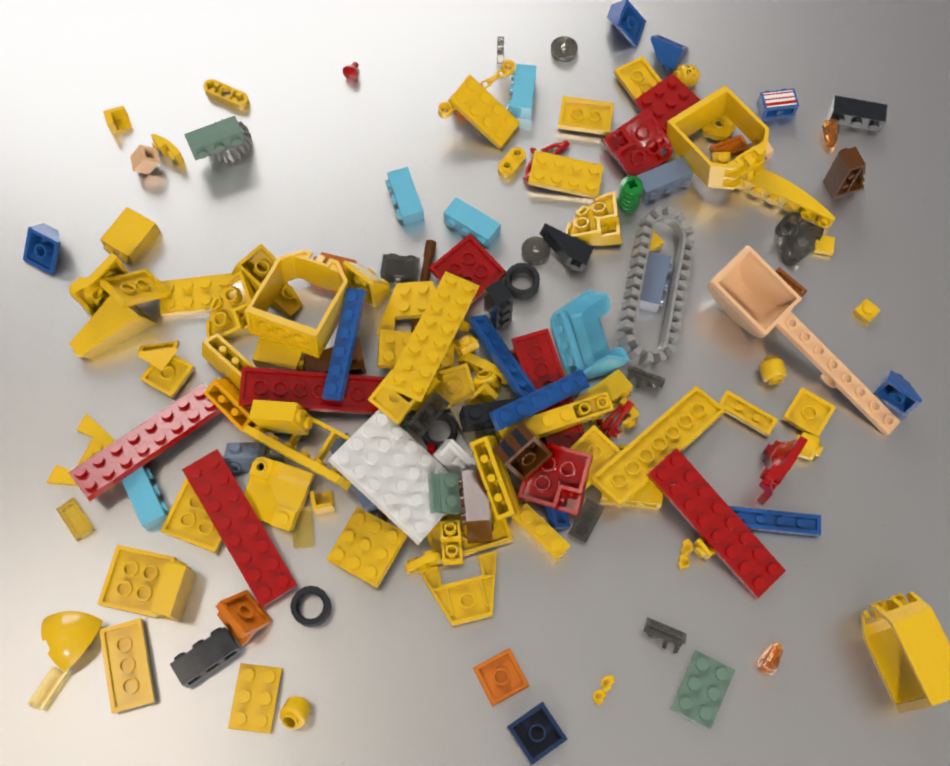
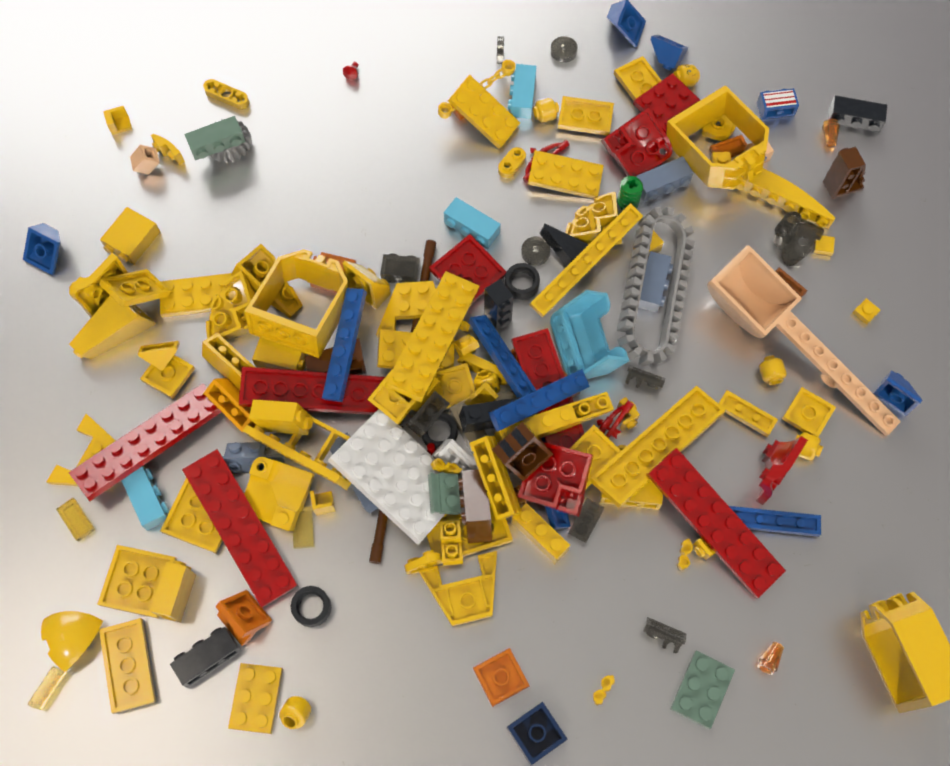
yellow plate [326,507,408,589] -> none
medium azure brick [385,167,424,226] -> none
yellow brick [574,369,633,425] -> none
none -> yellow piece [431,458,462,474]
none -> yellow plate [529,203,643,318]
none -> yellow head [533,98,559,123]

